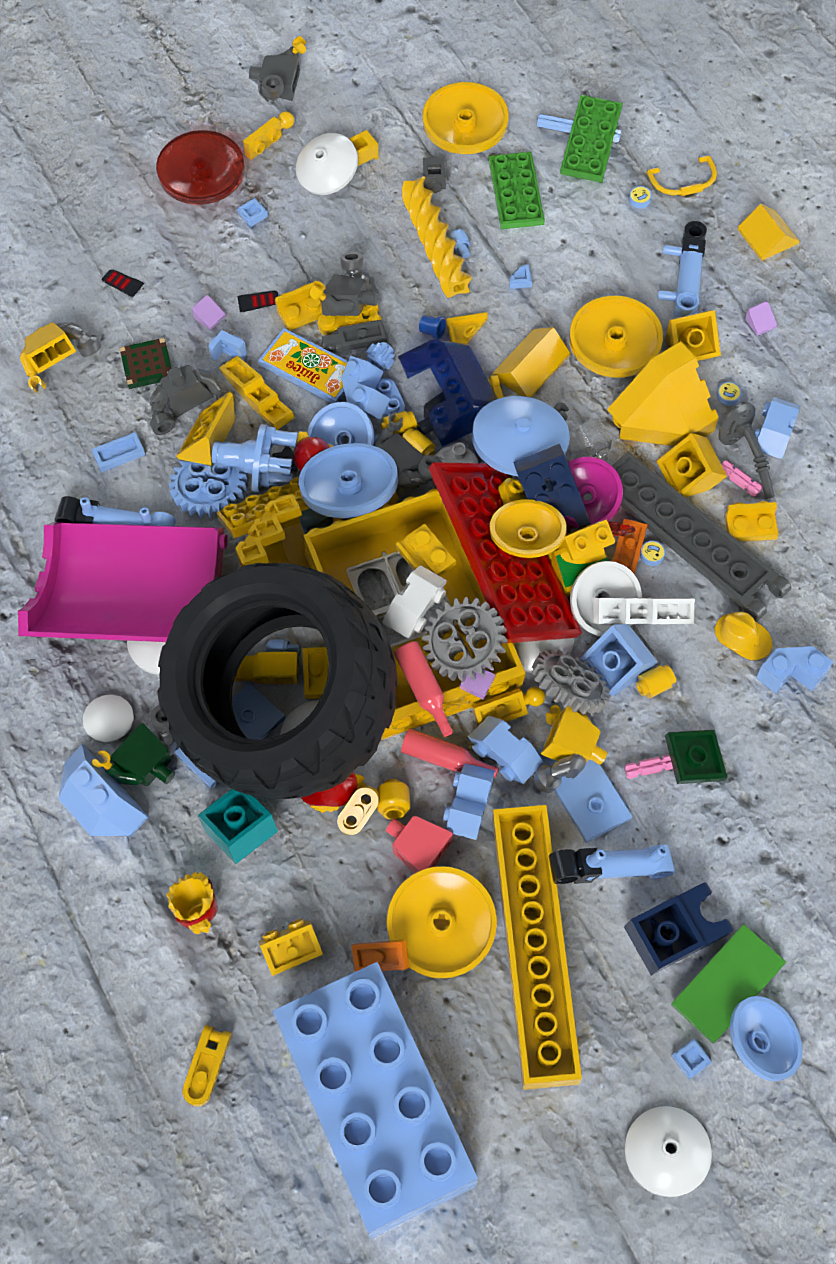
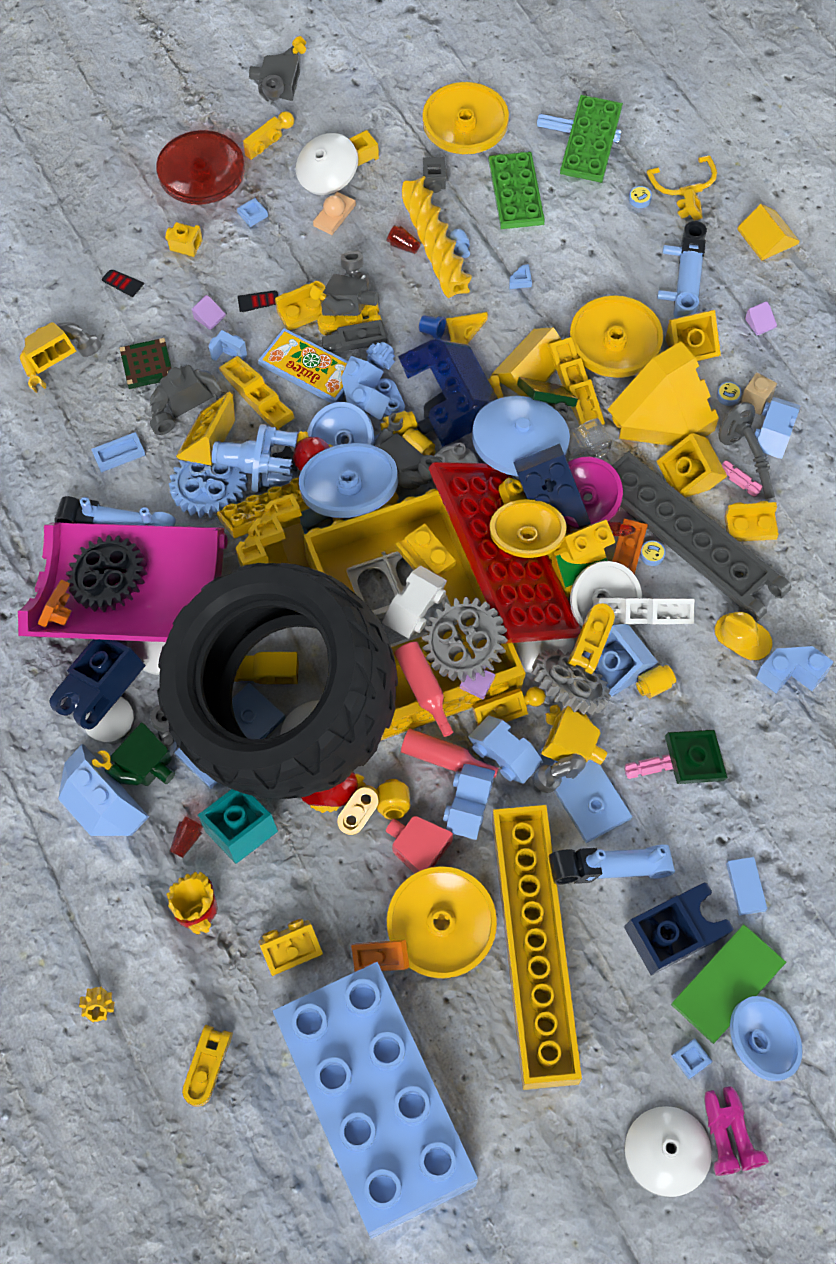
light blue cylinder [265,639,301,655] -> none
yellow plate [303,647,329,699] -> none
none -> orange hinge [38,579,71,628]
none -> dark blue brick [49,639,146,730]
none -> black gear [66,535,147,612]
none -> yellow gear [79,986,115,1022]
none -> yellow brick [165,222,203,257]
none -> clear red cone [169,817,203,858]
none -> light nougat tile [313,192,356,235]
none -> clear red cone [386,225,421,254]
none -> dark green tile [517,377,578,407]
none -> yellow slope [548,337,605,432]
none -> yellow plate [568,603,615,674]
none -> yellow tile [676,188,703,221]
none -> dark pink piece [704,1086,769,1176]
none -> light blue tile [726,857,767,916]
none -> tan brick [741,372,777,415]

